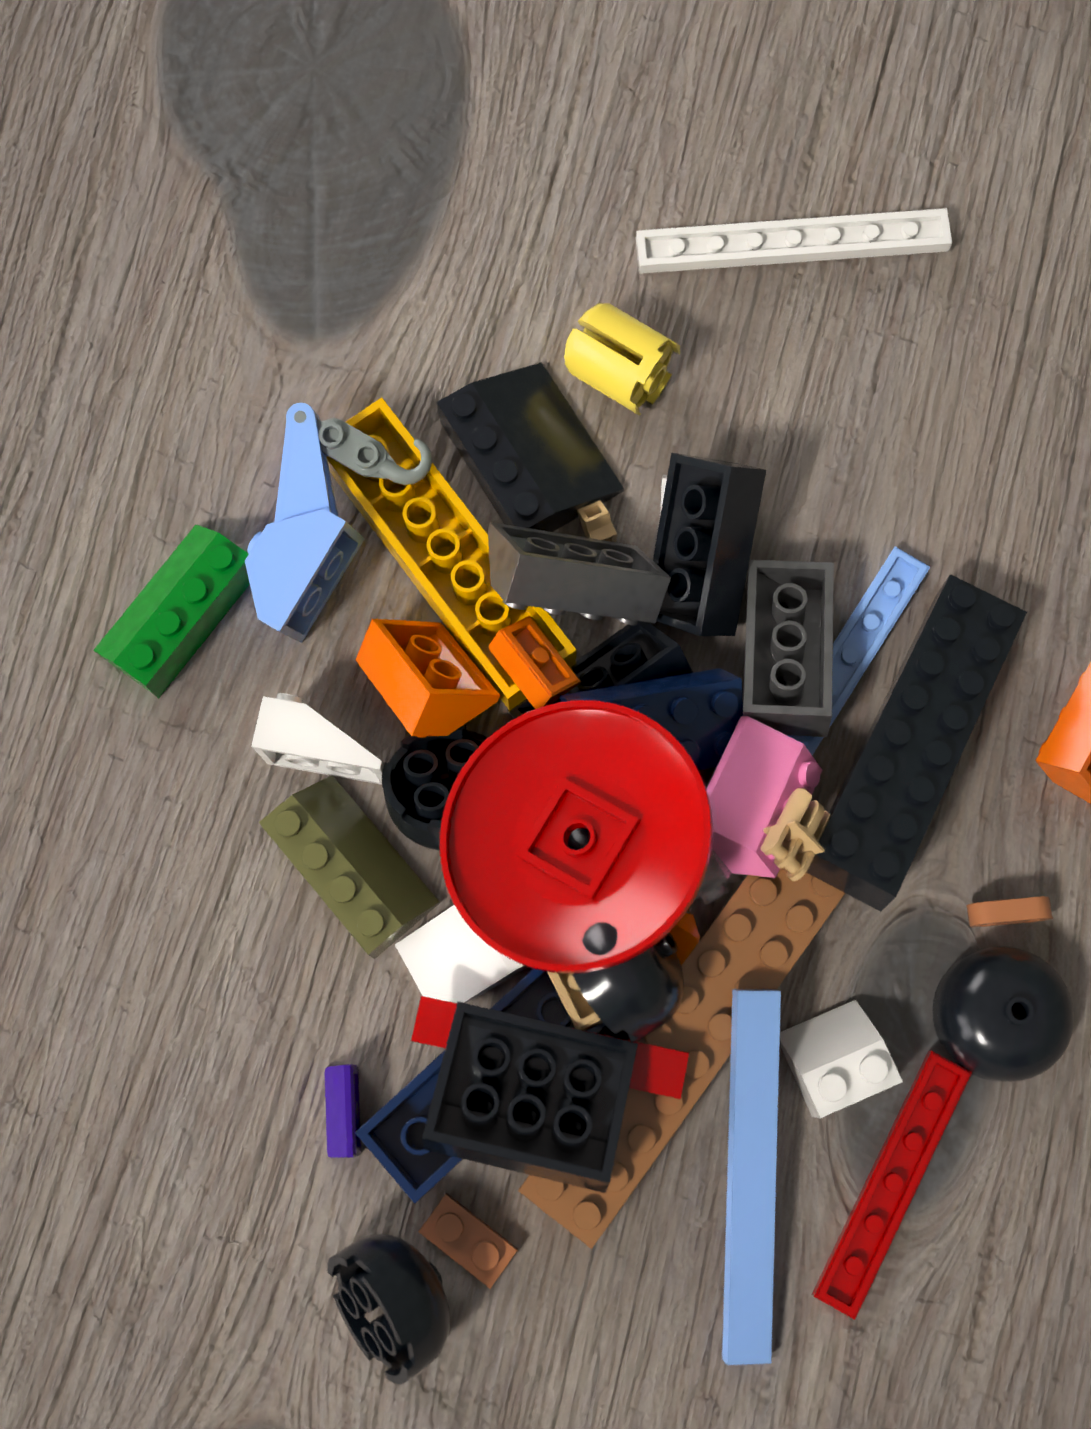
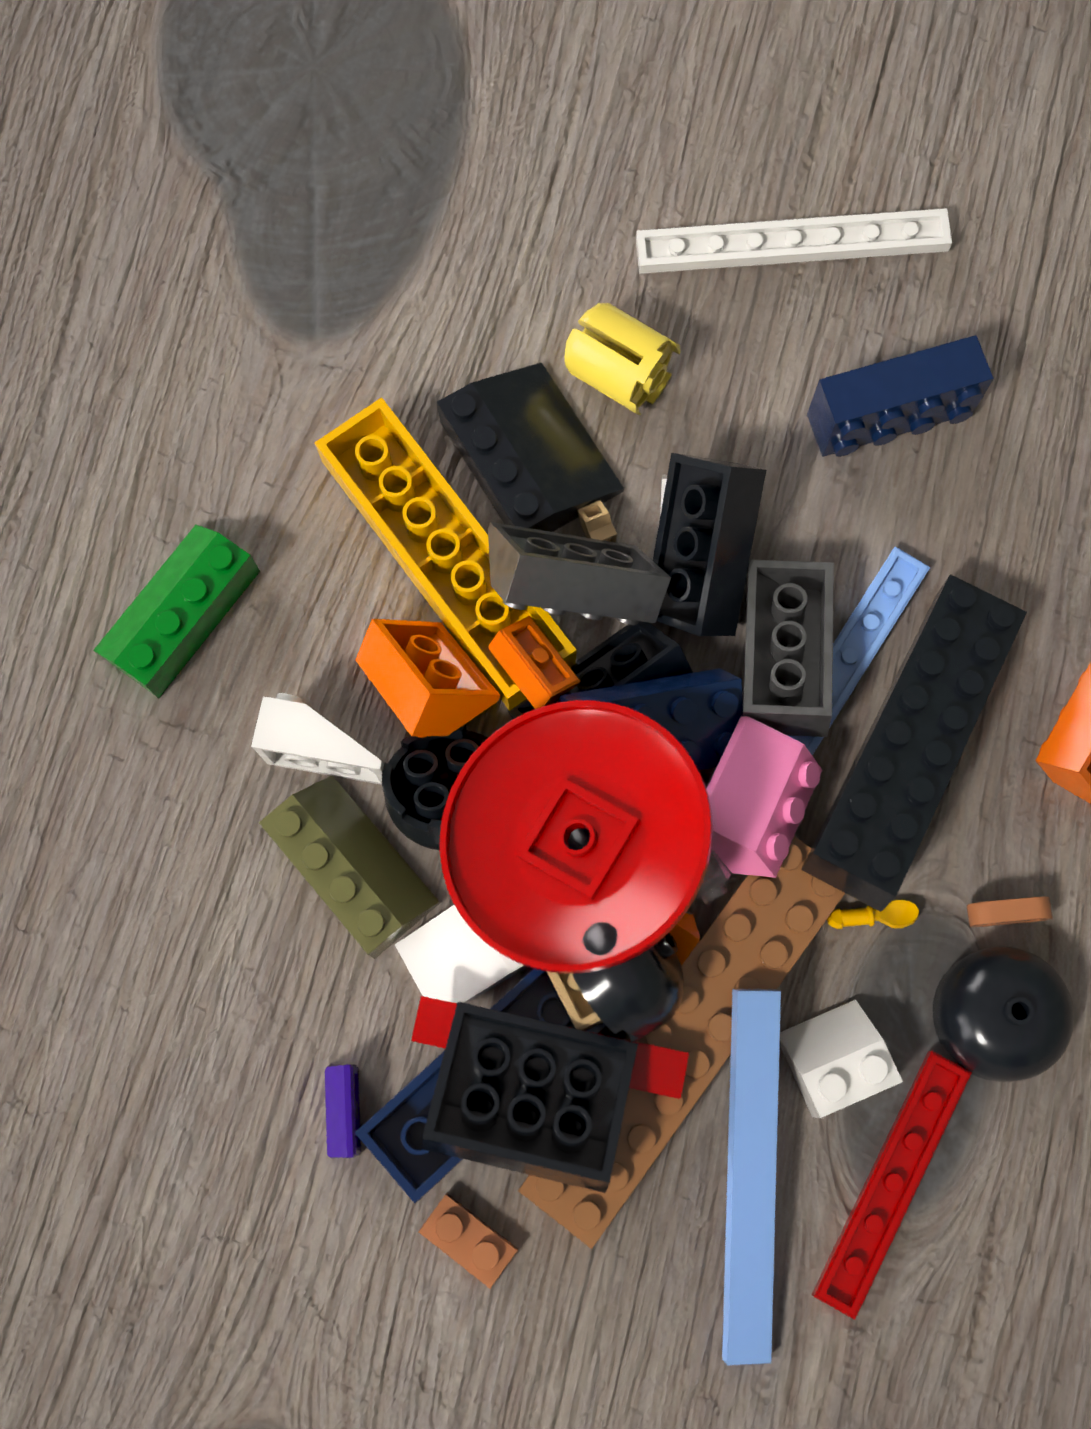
light blue slope [245,403,432,643] -> none
black cylinder [327,1234,450,1385] -> none
tan arm [761,788,831,881] -> none
none -> dark blue brick [807,335,994,457]
none -> yellow piece [827,900,919,929]

